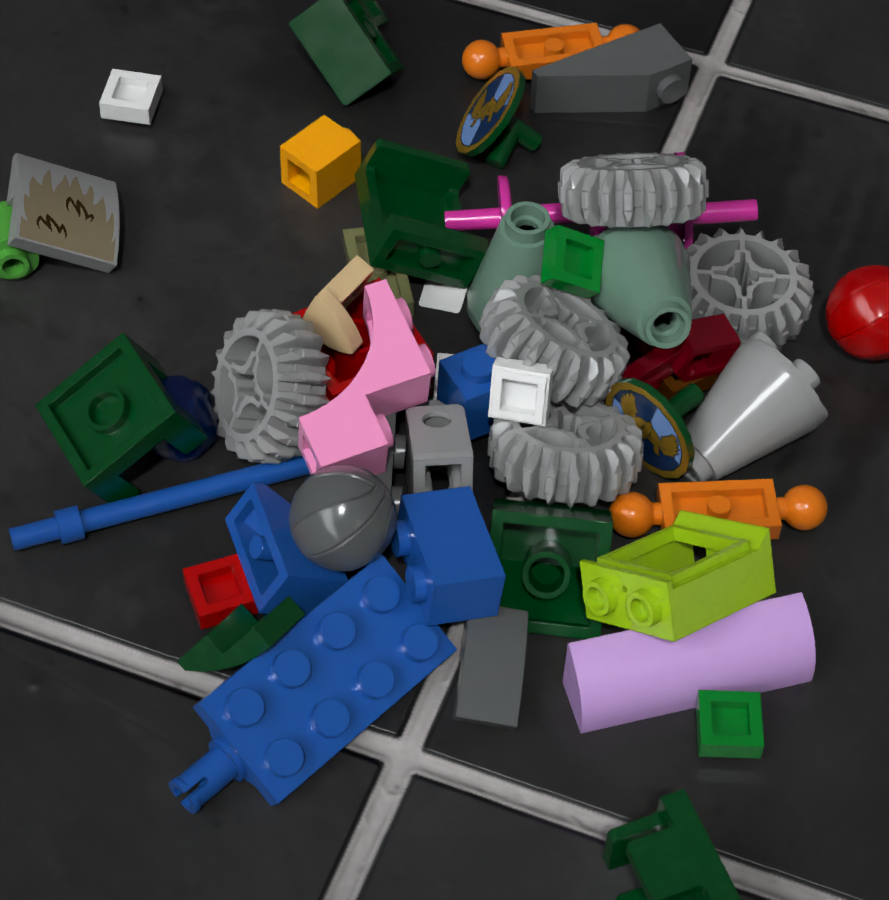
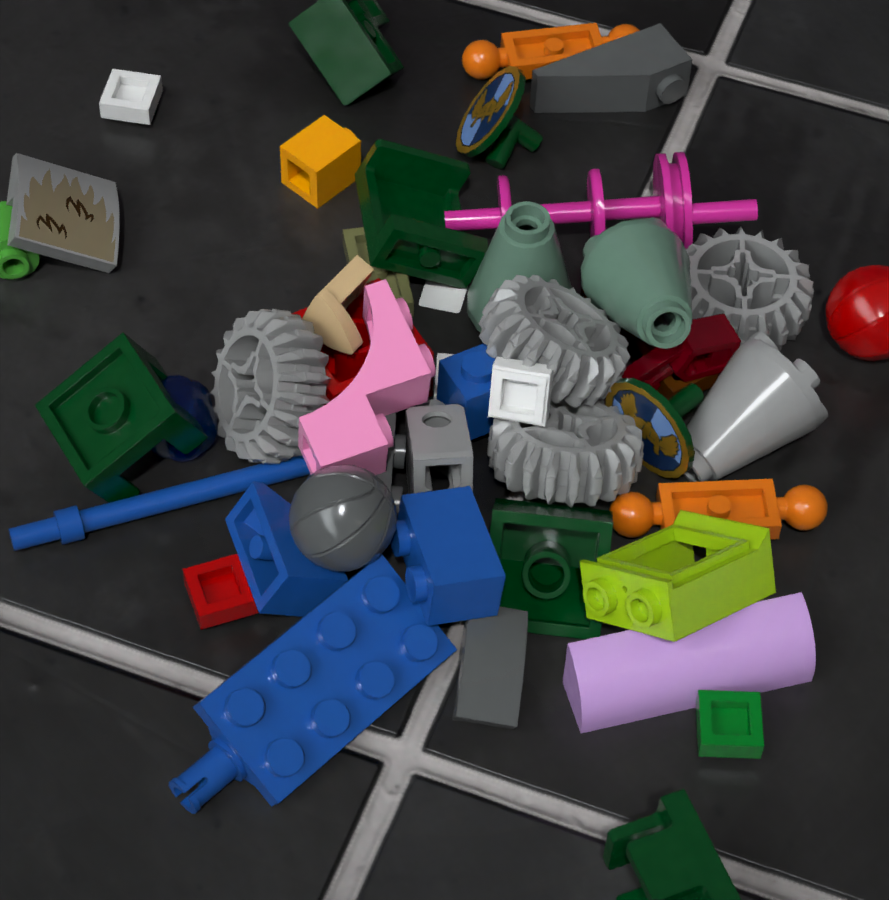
dark green slope [177,596,305,672] -> none
green plate [540,225,604,299] -> none
light grey gear [558,152,709,229] -> none

